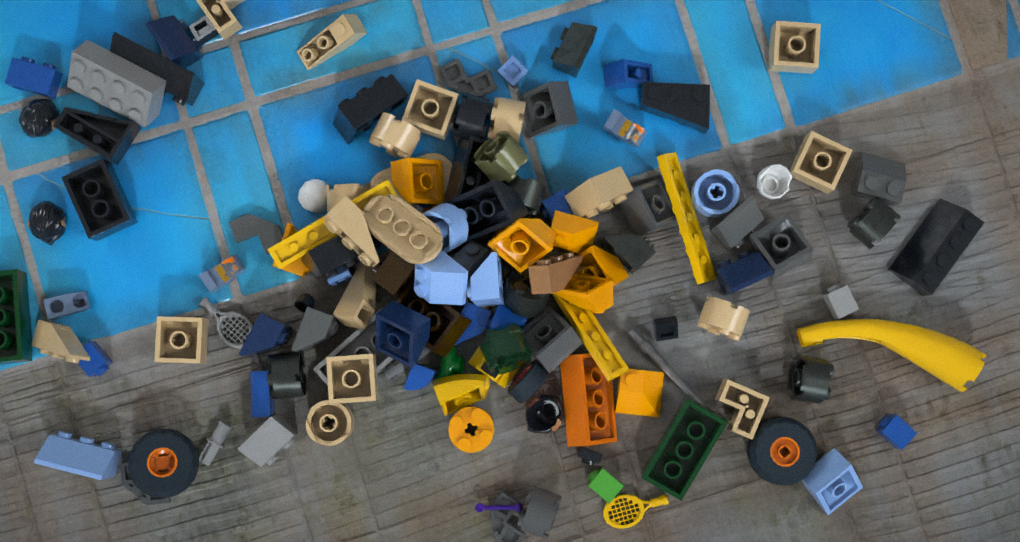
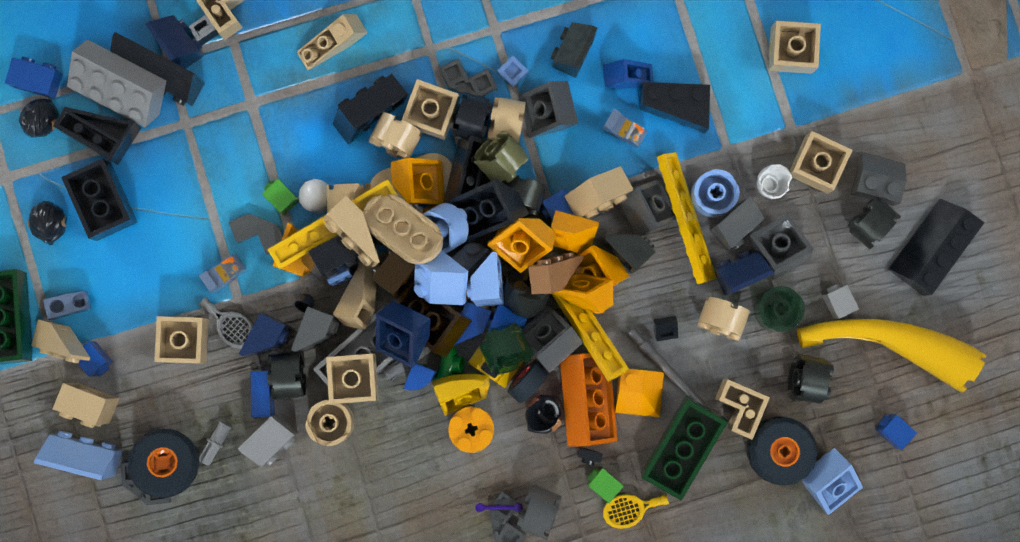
none -> tan brick [53,382,120,428]
none -> bright green brick [262,179,299,216]
none -> clear green brick [754,286,805,332]

